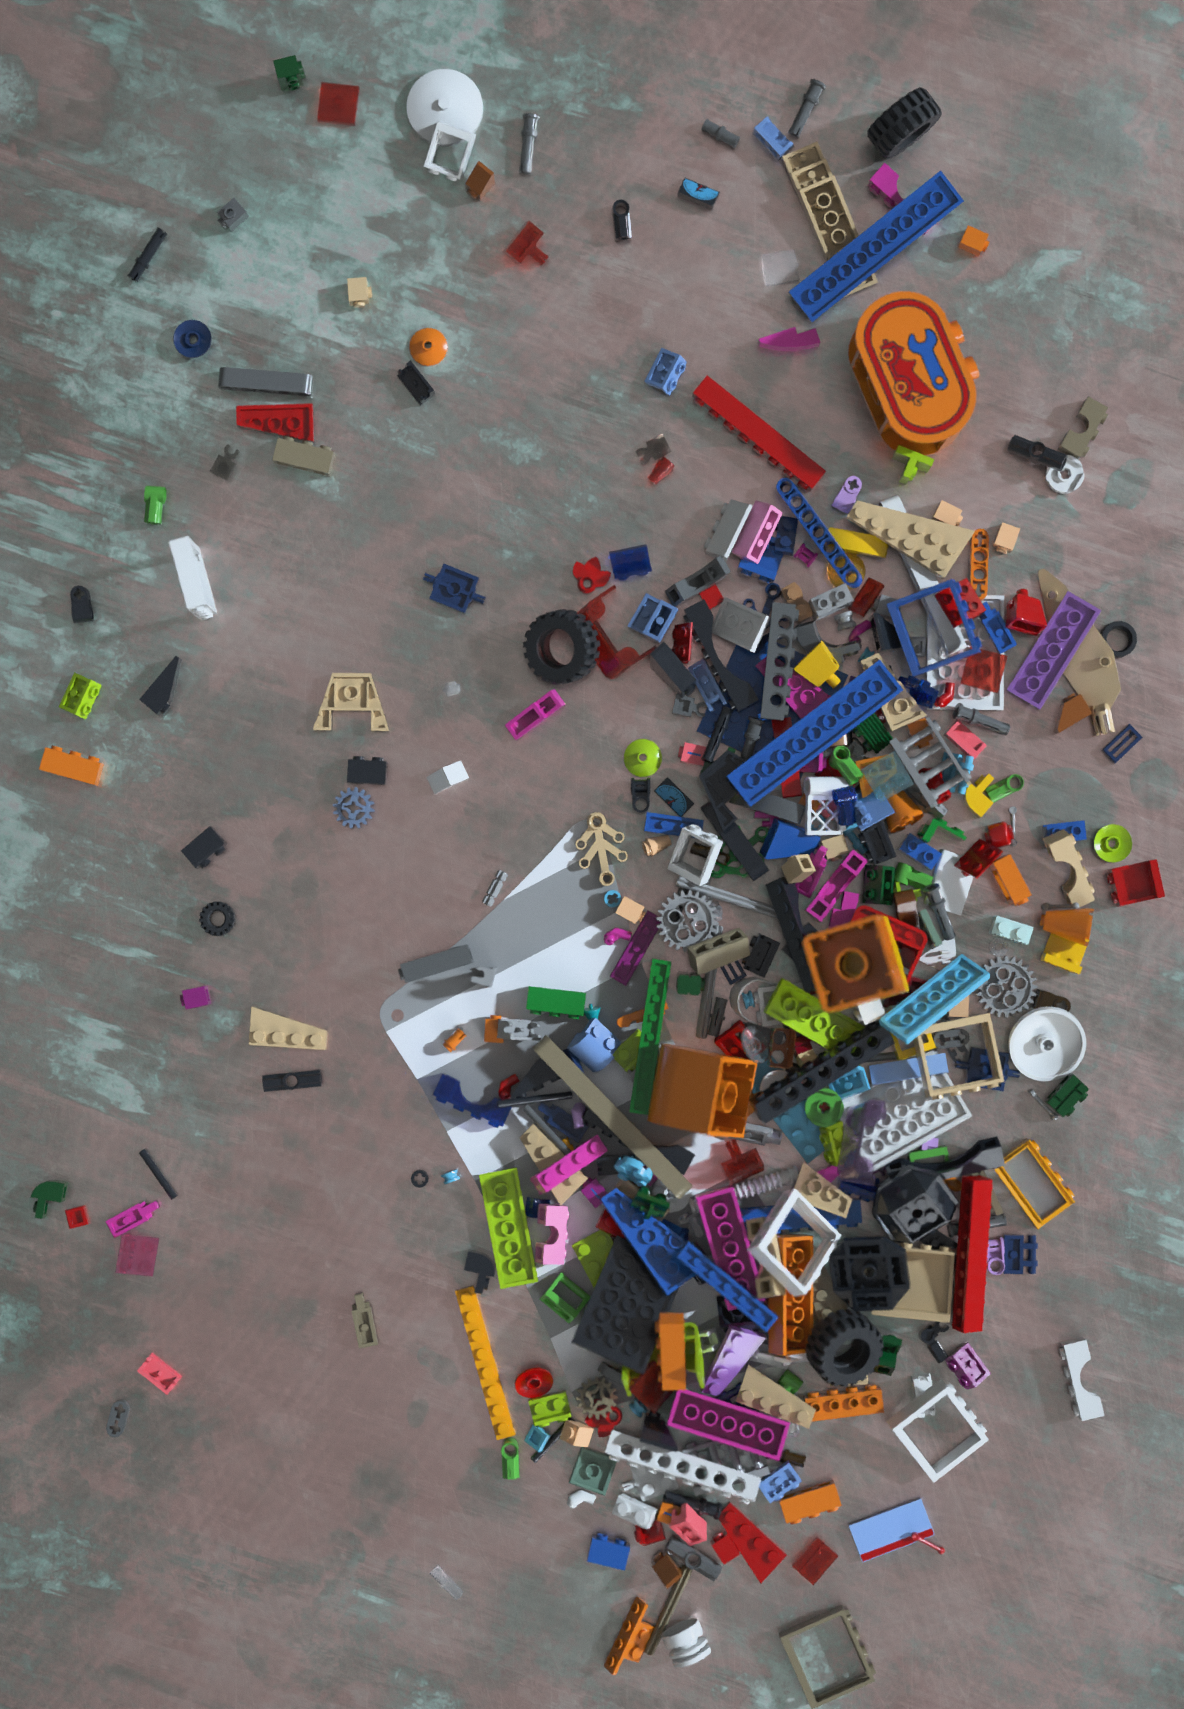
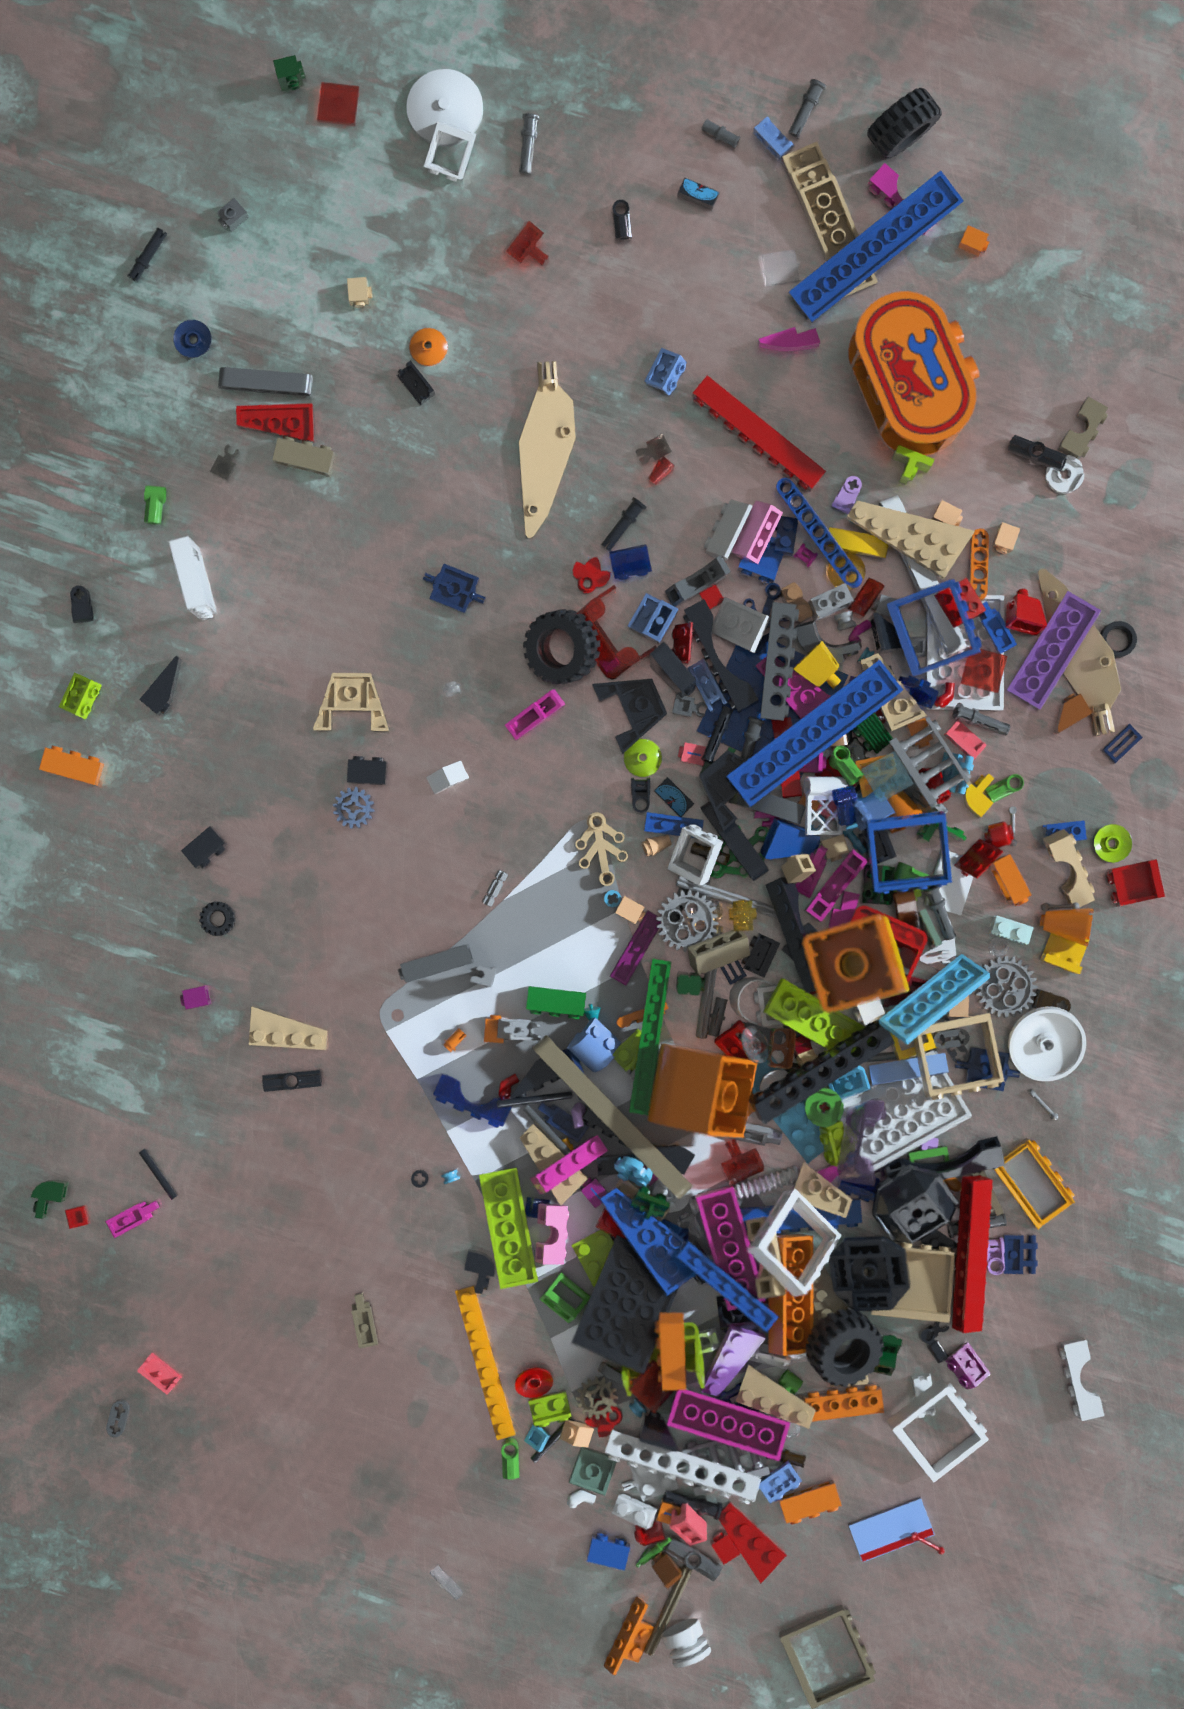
clear pink hinge [115,1233,159,1276] -> none
dark orange slope [465,161,495,201] -> none
dark pink arm [604,927,632,945] -> none
medium azure bush [741,990,755,1009] -> none
clear red plate [792,1536,838,1586] -> none
blue hinge [897,833,942,870] -> none
dark green brick [1044,1073,1089,1118] -> none
none -> tan wing [519,361,576,538]
none -> black wing [592,678,668,754]
none -> black pin [601,497,647,551]
none -> bright green hand [635,1537,671,1568]
none -> clear yellow brick [729,900,757,931]
none -> blue window [866,811,952,894]

